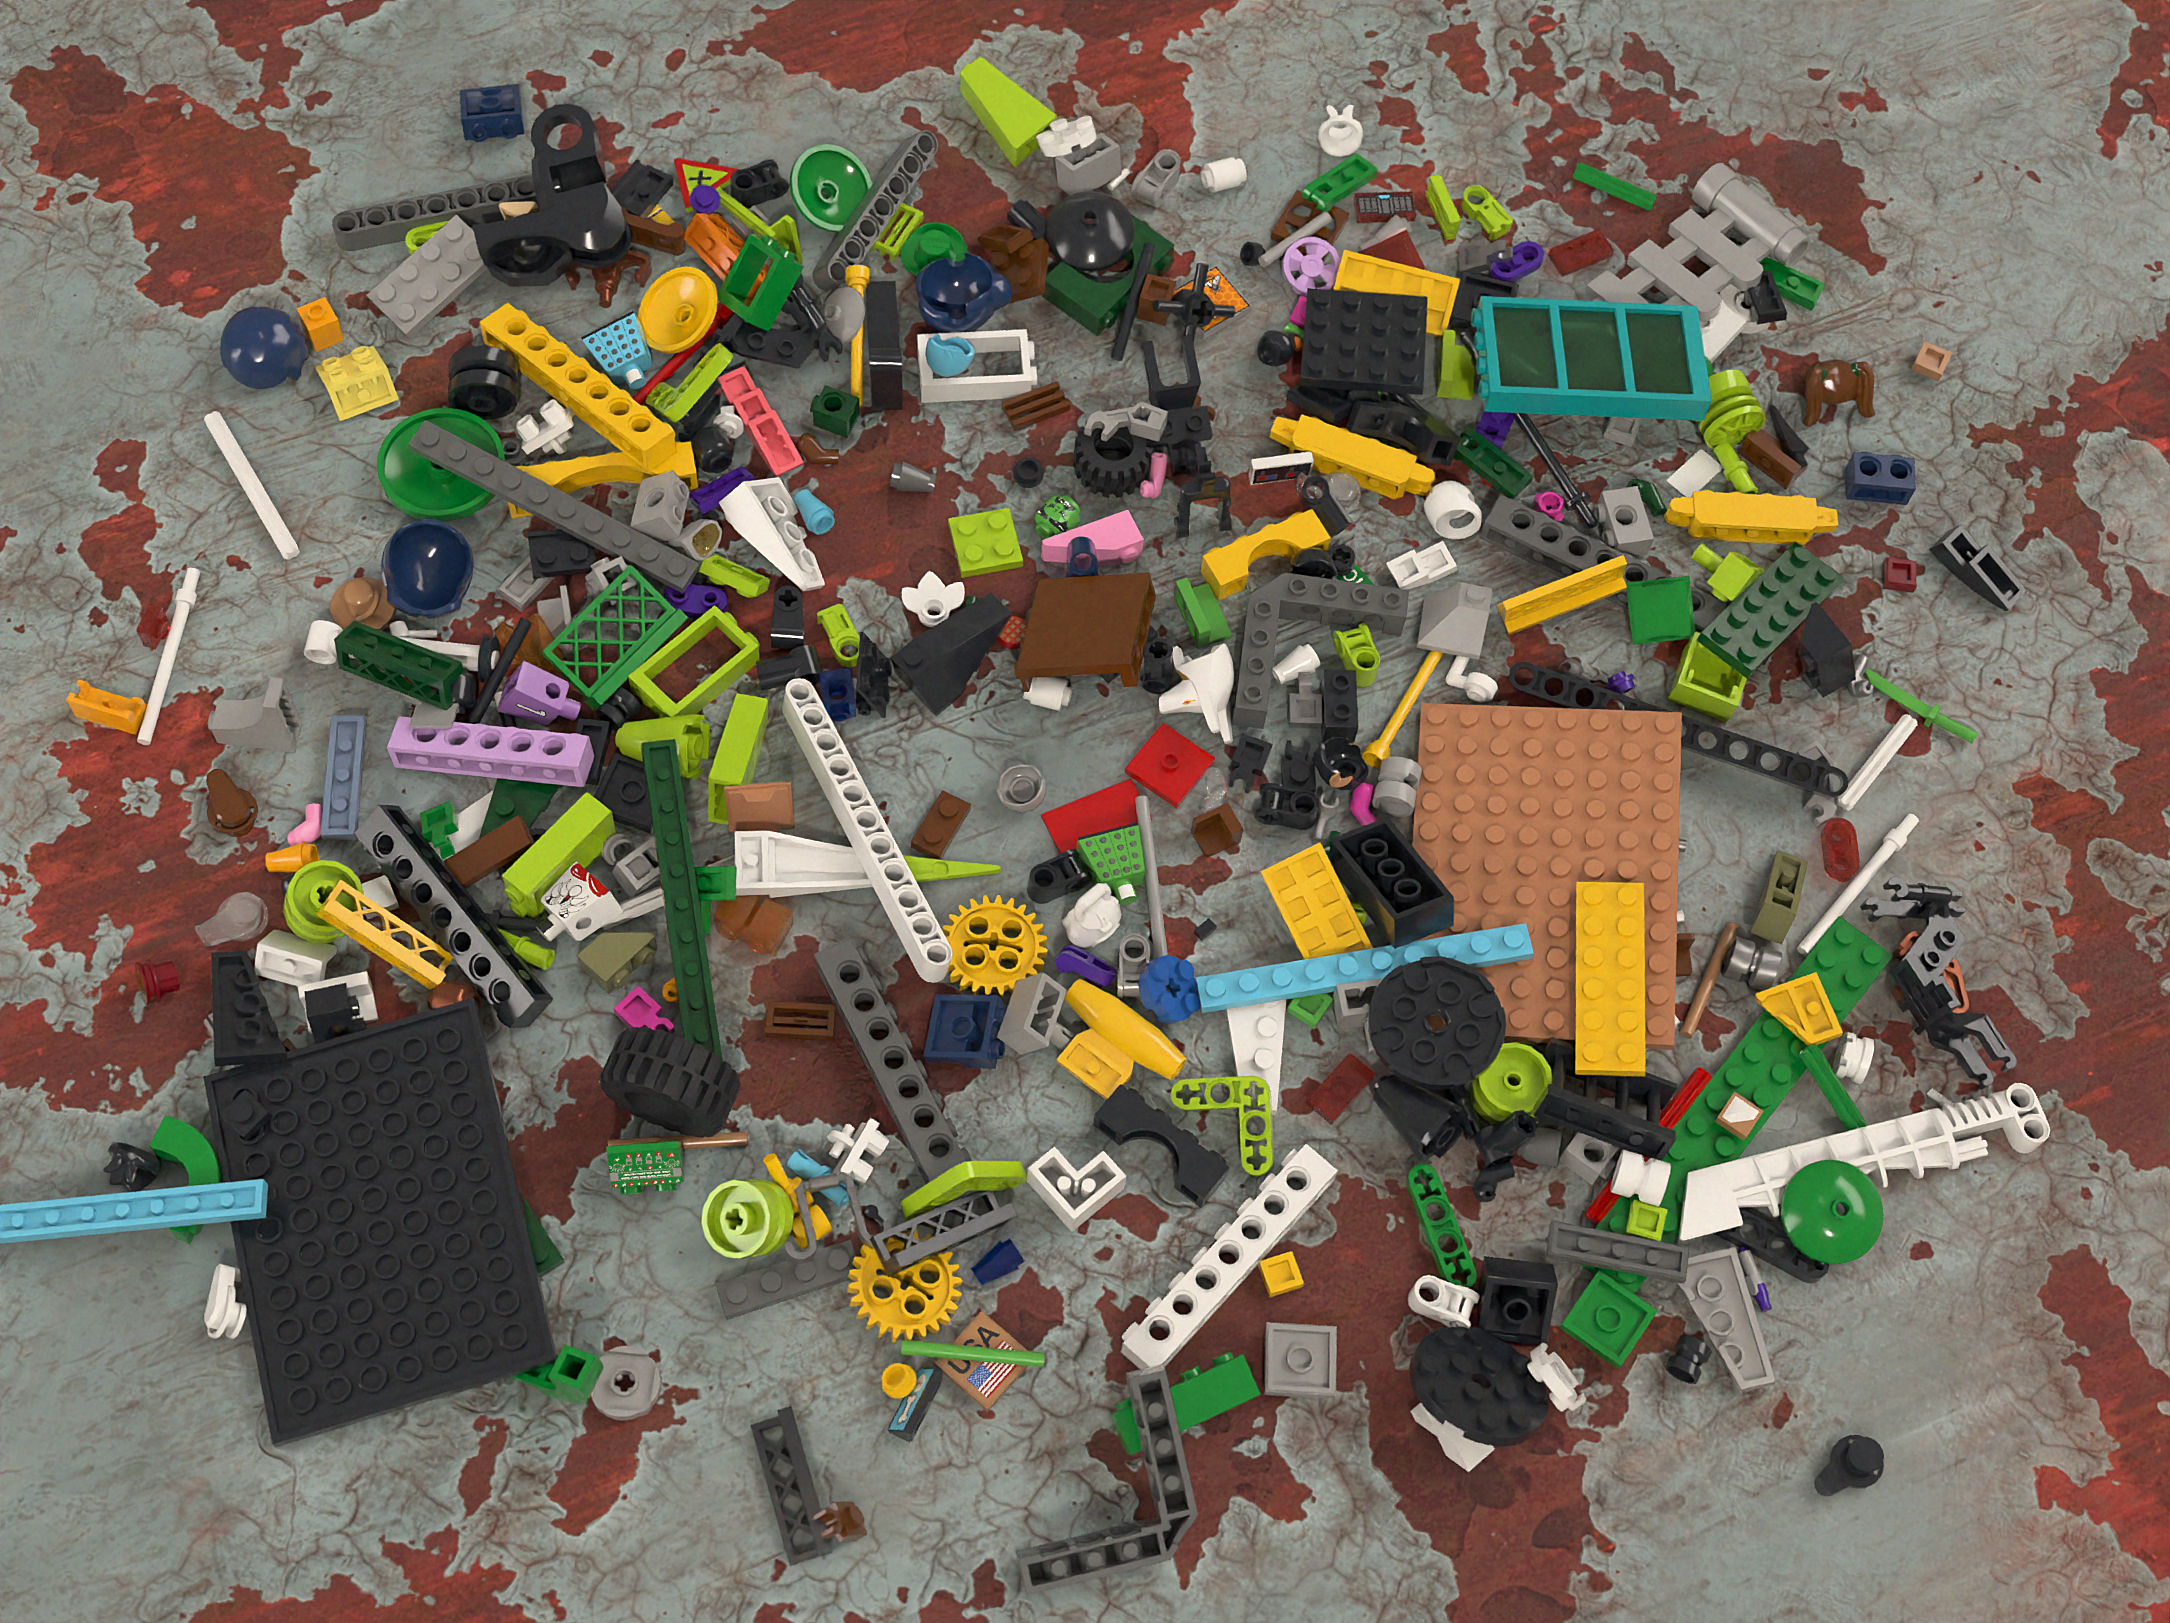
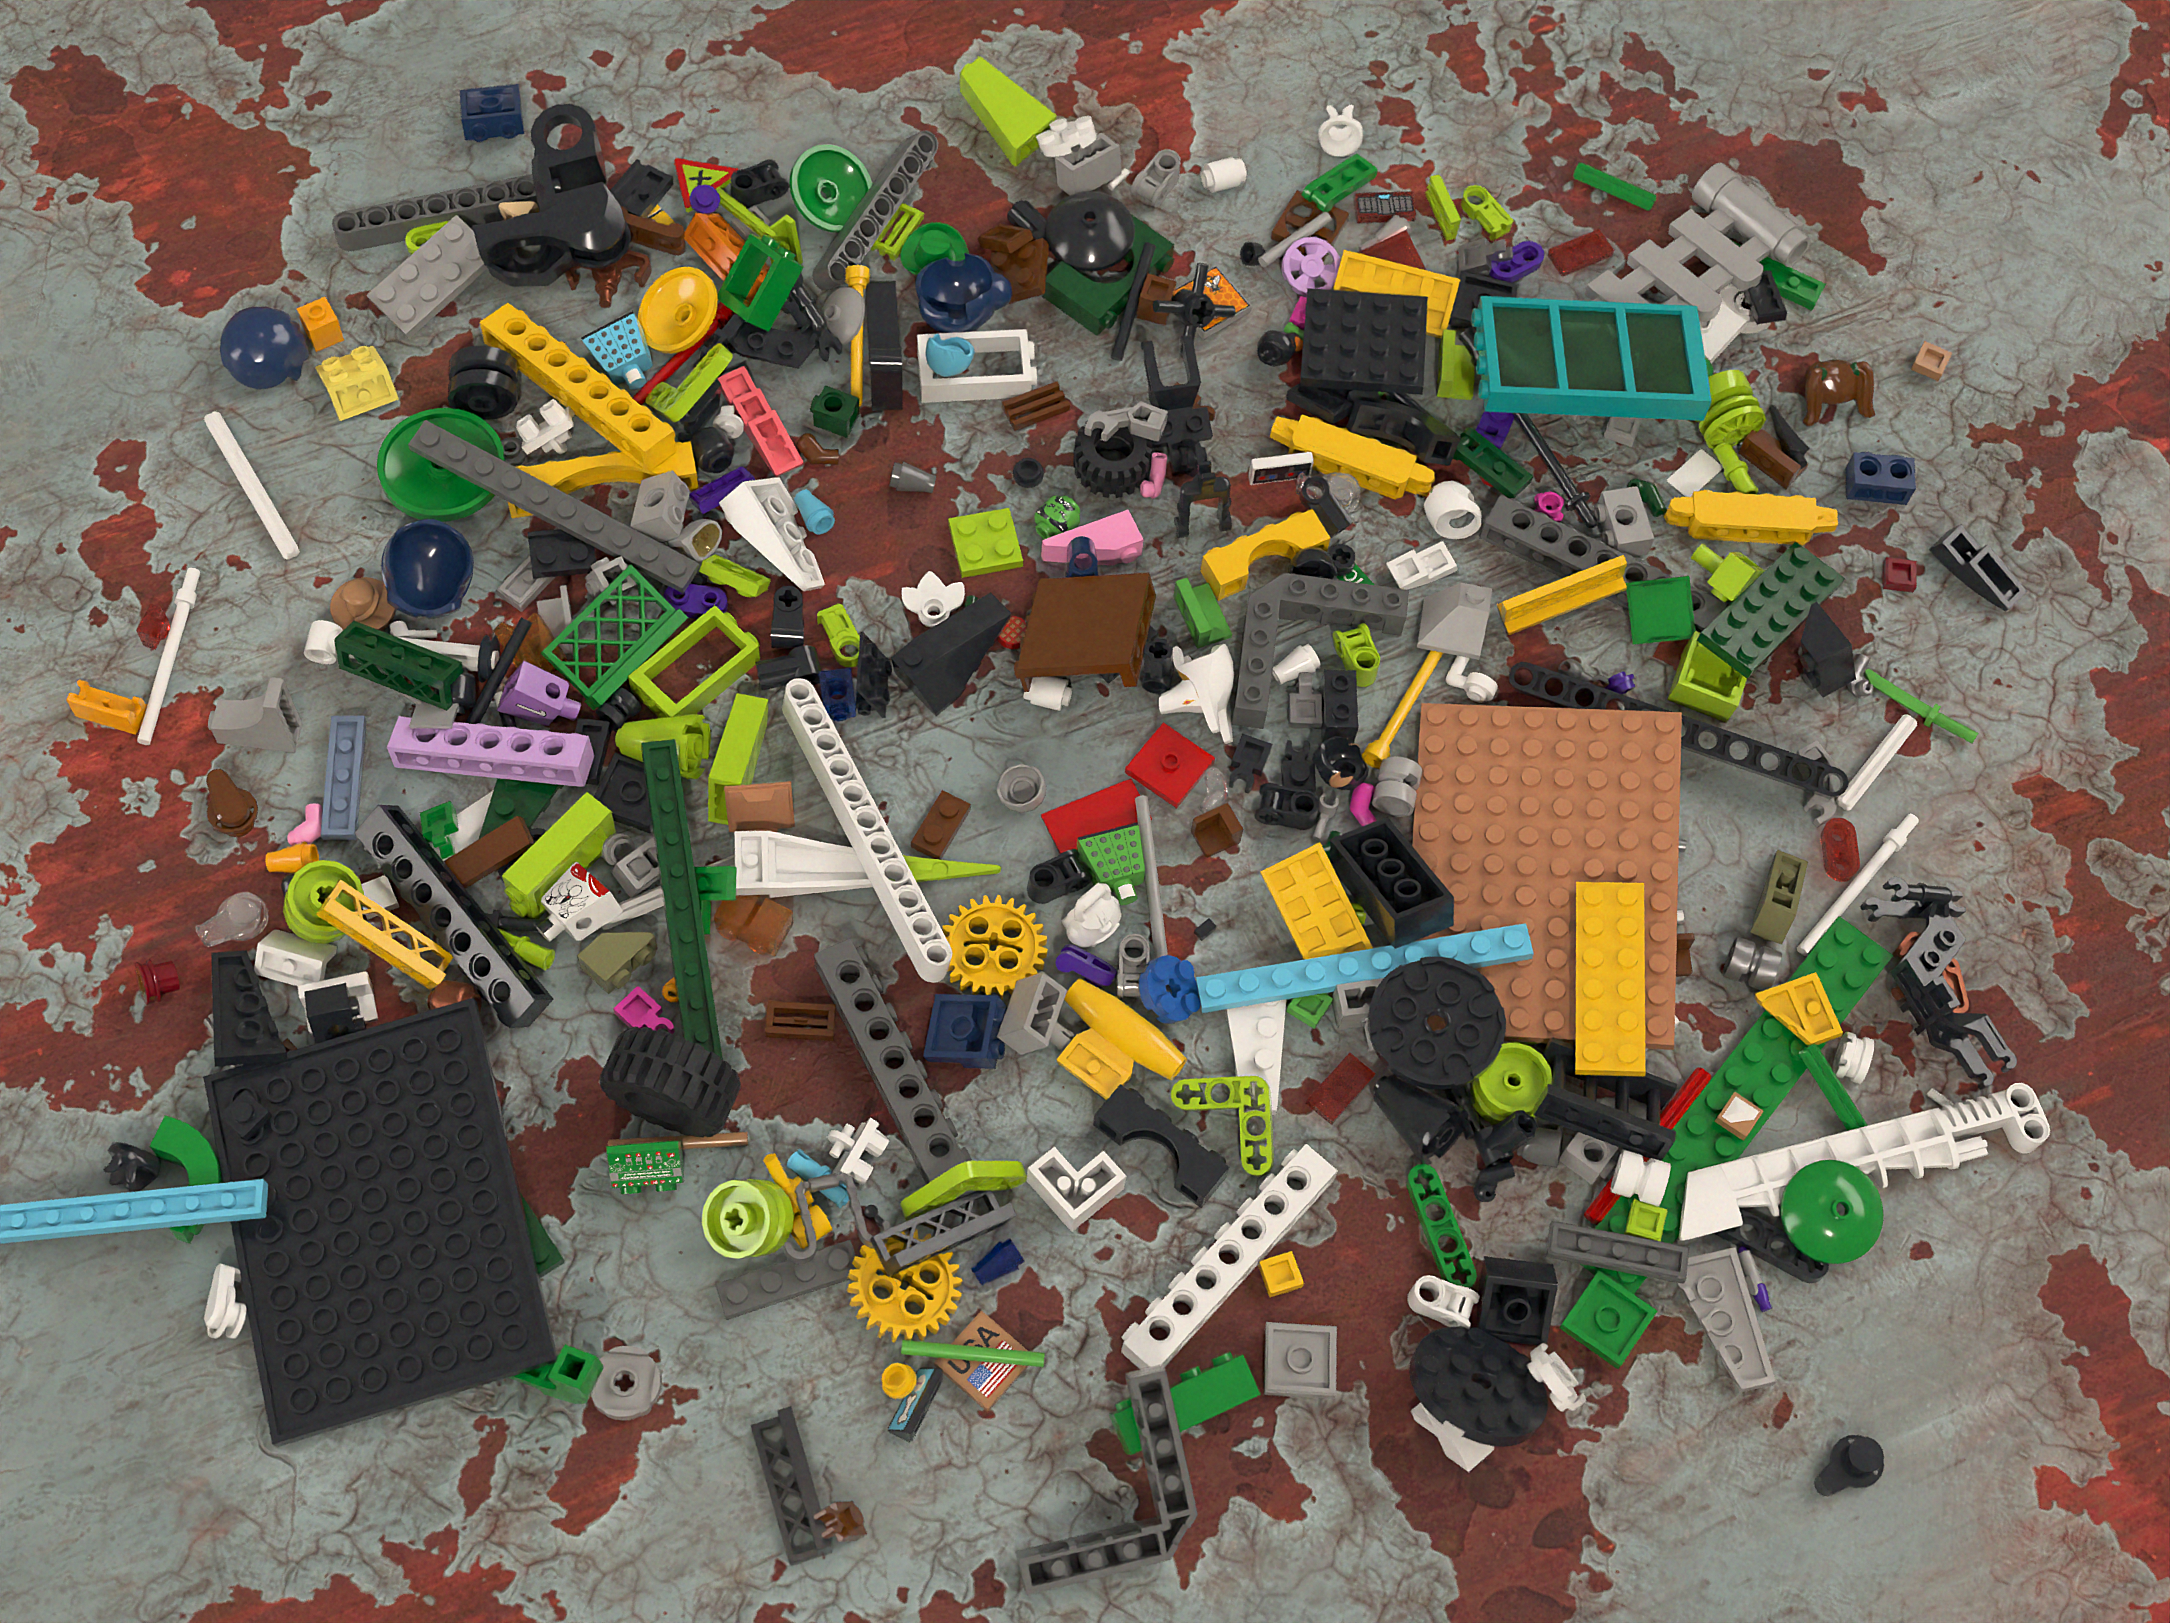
black wheel [1665,1335,1712,1384] -> none
medium nougat bar [1679,922,1739,1038] -> none

